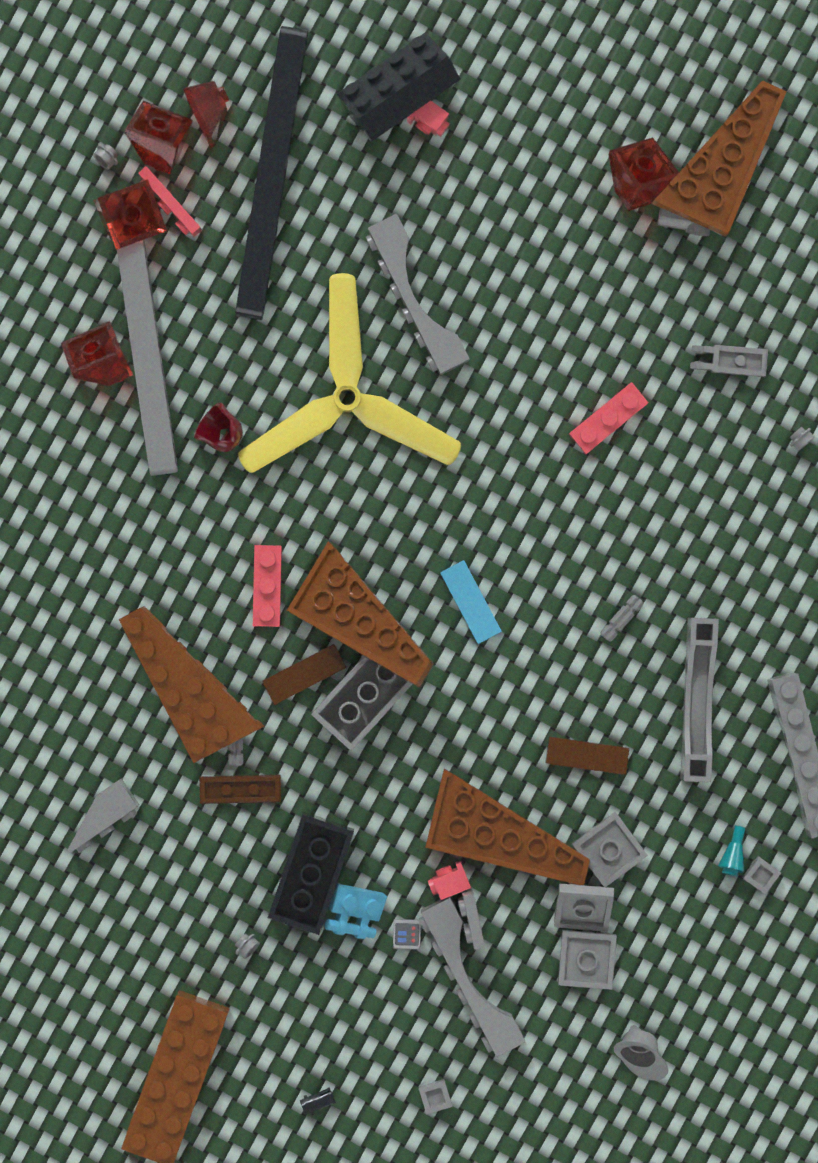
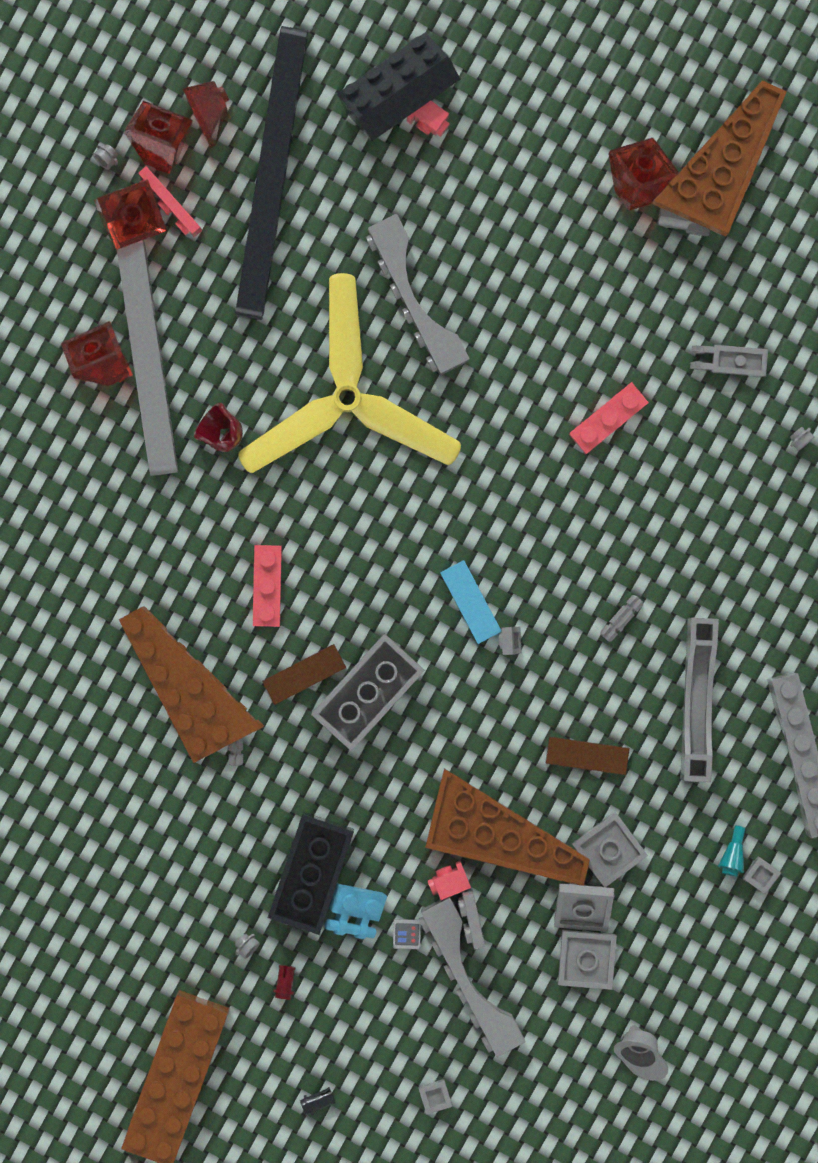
light grey slope [68,778,140,853] -> none
reddish brown tile [199,774,281,804] -> none
dark orange wing [287,541,433,688] -> none
none -> dark red pin [273,965,296,1000]
none -> light grey plate [499,627,522,655]

